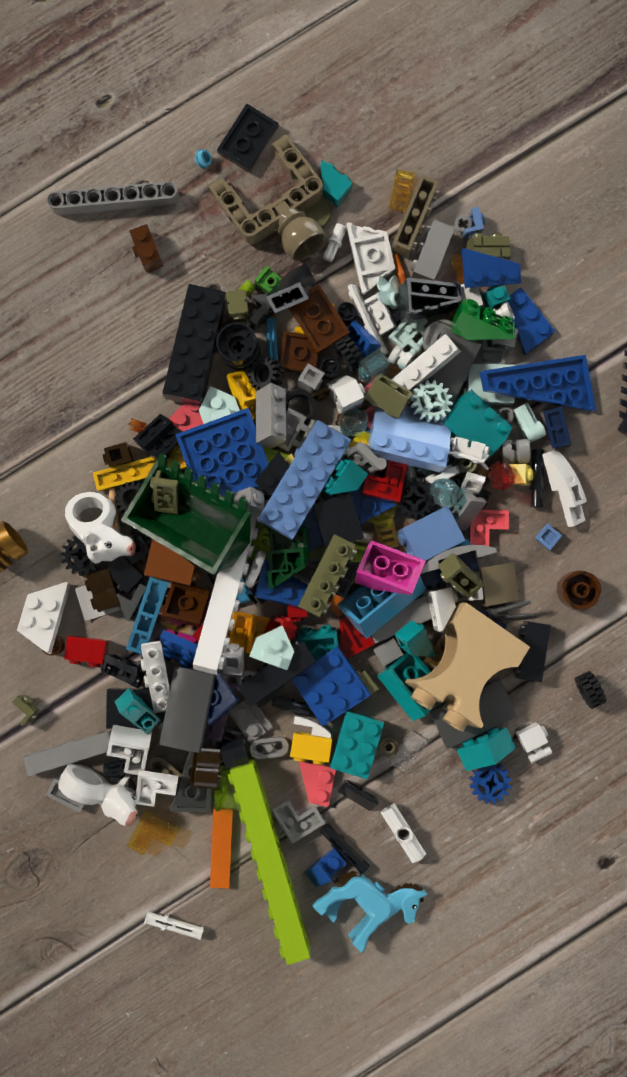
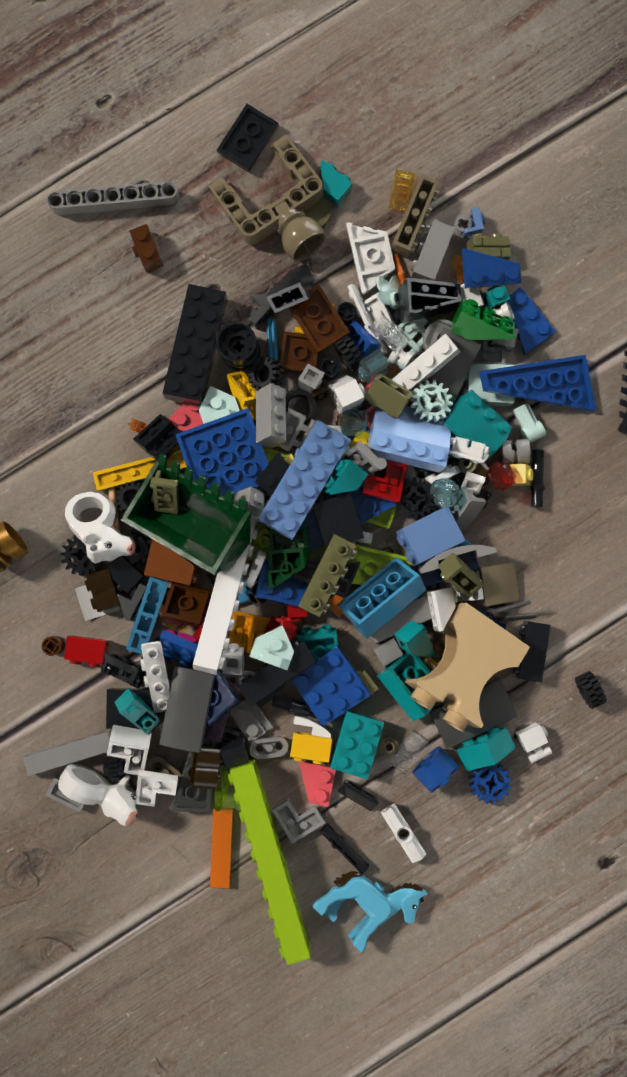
olive bracket [12,695,40,726] -> none
white wing [17,582,71,654] -> none
dark brown brick [103,442,134,468] -> none
clear yellow plate [127,810,180,855] -> none
white pin [144,911,204,940] -> none
medium azure plate [195,149,212,168] -> none
olive brick [226,289,250,324] -> none
lime hinge [238,279,255,296] -> none
bright green brick [255,266,282,294] -> none
blue slope [304,848,347,887] -> none
white axle [323,224,347,262] -> none
red wing [339,616,375,659] -> none
dark pink slope [355,540,426,595] -> none
clear yellow slope [373,509,399,548] -> none
coral plate [469,510,509,546] -> none
light grey plate [496,407,514,424] -> none
medium blue plate [534,523,562,551] -> none
white slope [542,449,587,527] -> none
dark blue hinge [543,407,571,449] -> none
reddish brown brick [557,570,602,609] -> none
none -> clear slope [368,315,411,353]
none -> blue brick [413,746,459,793]

